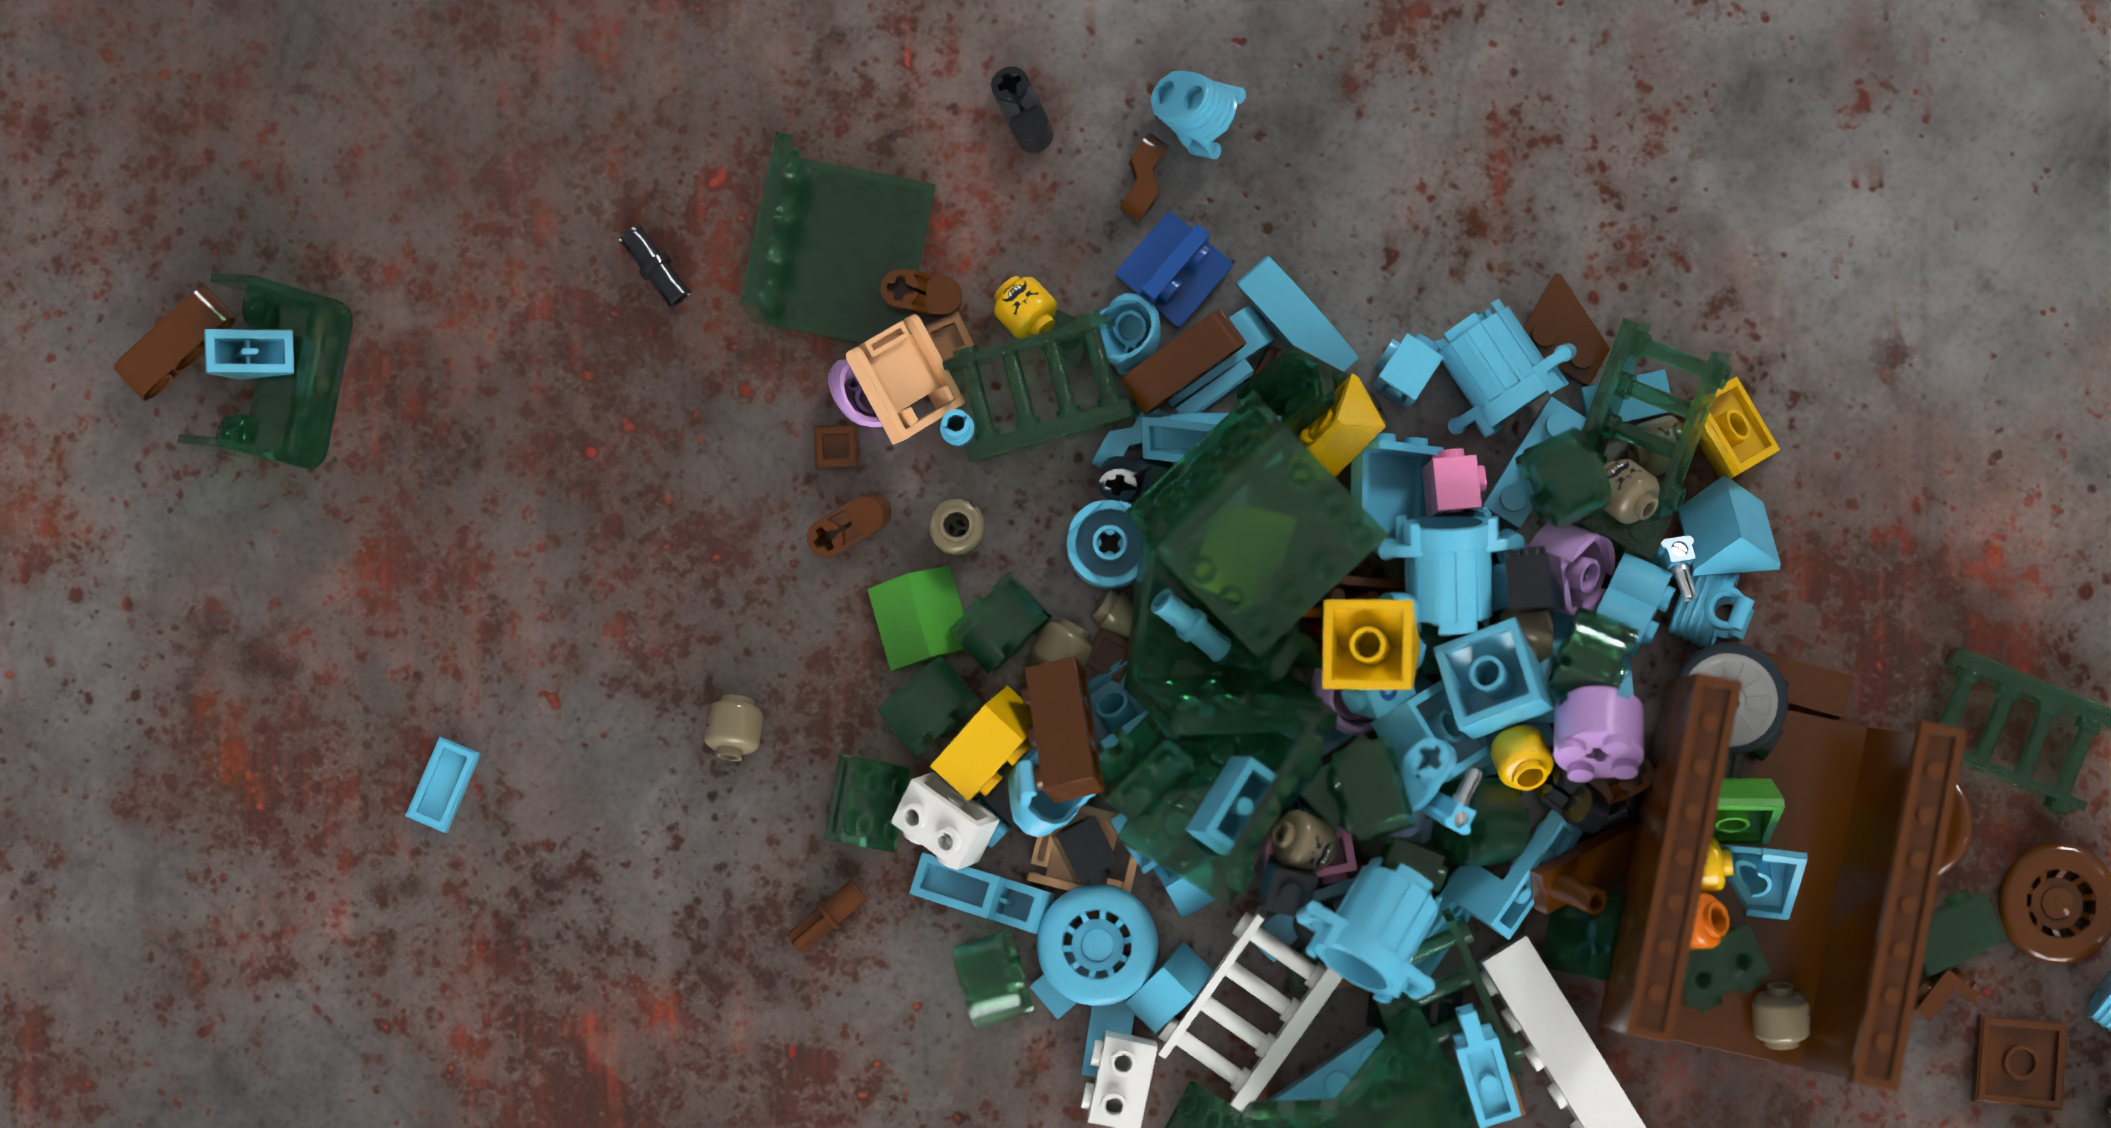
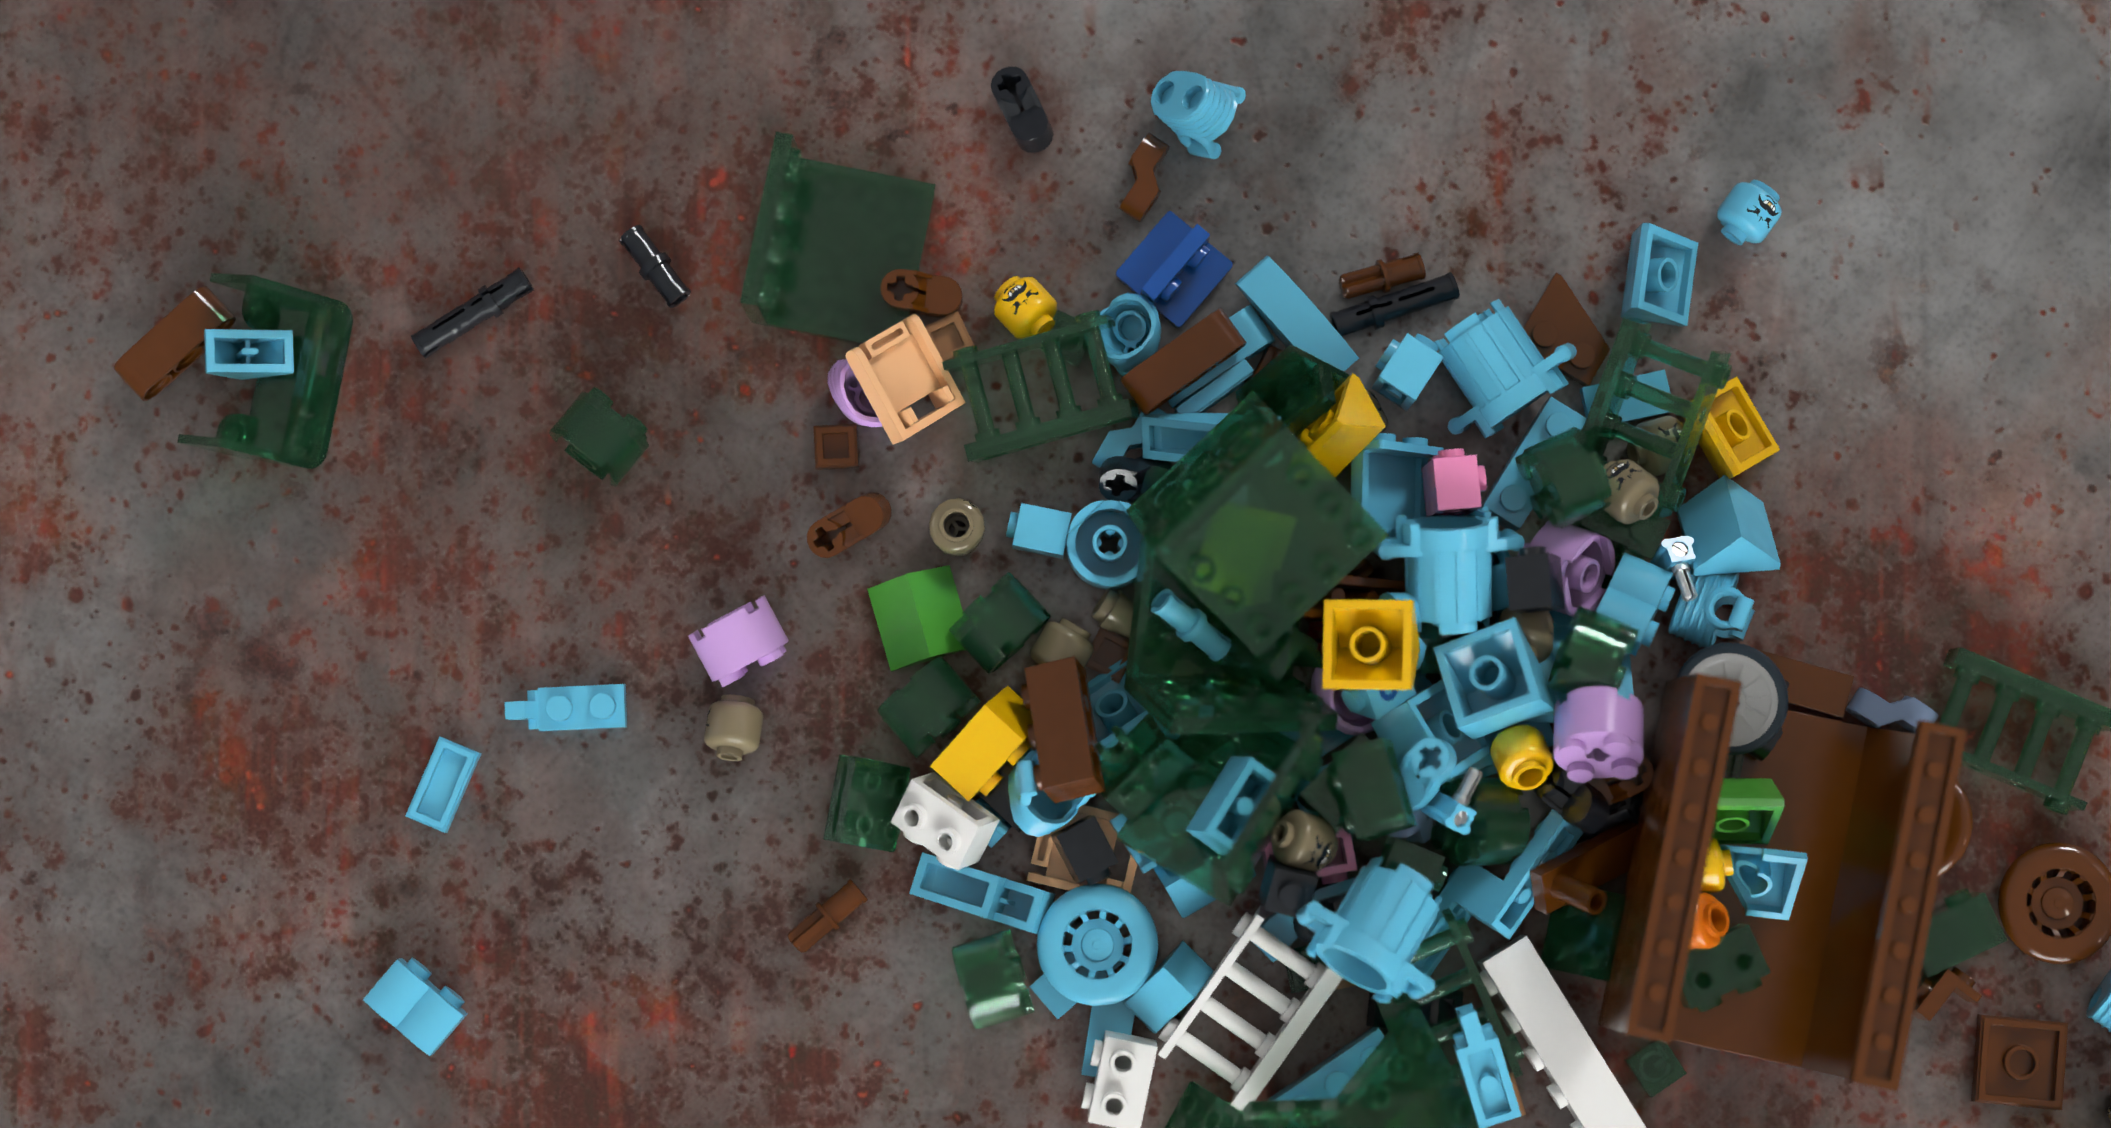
medium azure pin [940,409,974,447] -> none
dark tan head [1752,982,1810,1050] -> none
none -> medium azure brick [363,958,468,1056]
none -> black pin [411,267,534,359]
none -> medium azure hinge [504,684,627,731]
none -> clear green brick [549,387,649,487]
none -> lavender brick [688,595,789,687]
none -> medium azure brick [1006,503,1072,559]
none -> black pin [1330,272,1460,337]
none -> reddish brown axle [1339,252,1426,299]
none -> medium azure slope [1621,223,1698,326]
none -> clear green tile [1624,1040,1687,1098]
none -> medium azure head [1717,179,1782,245]
none -> sand blue piece [1846,687,1939,734]

